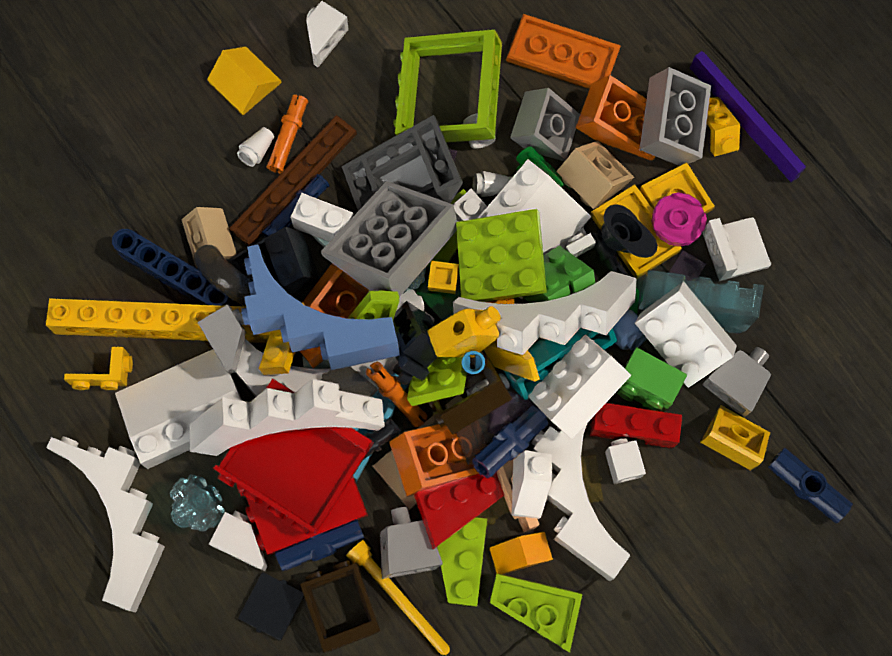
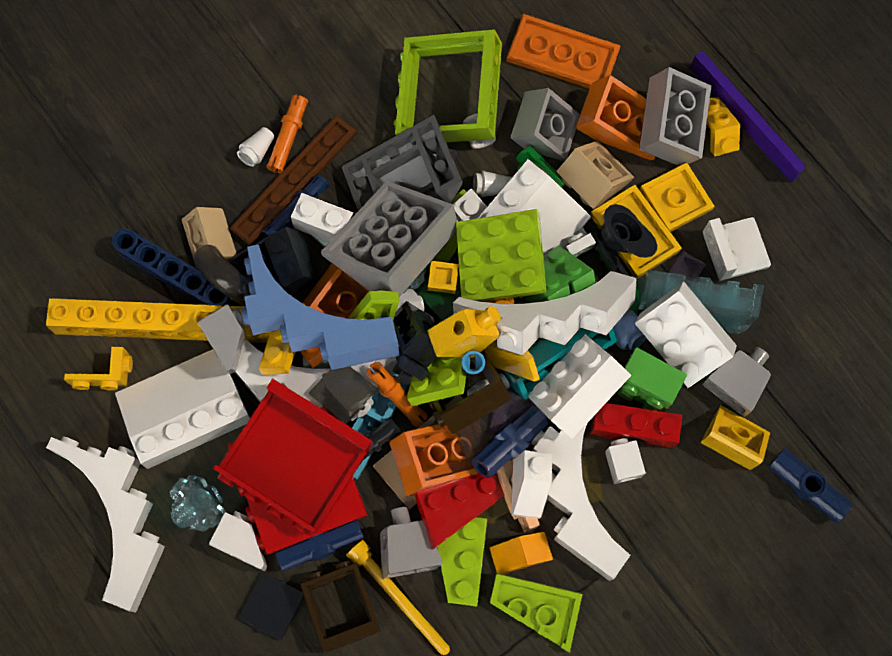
white arch [190,379,384,456] -> none
yellow slope [207,47,281,115] -> none
white slope [306,1,348,67] -> none
dark pink tile [651,192,707,247] -> none

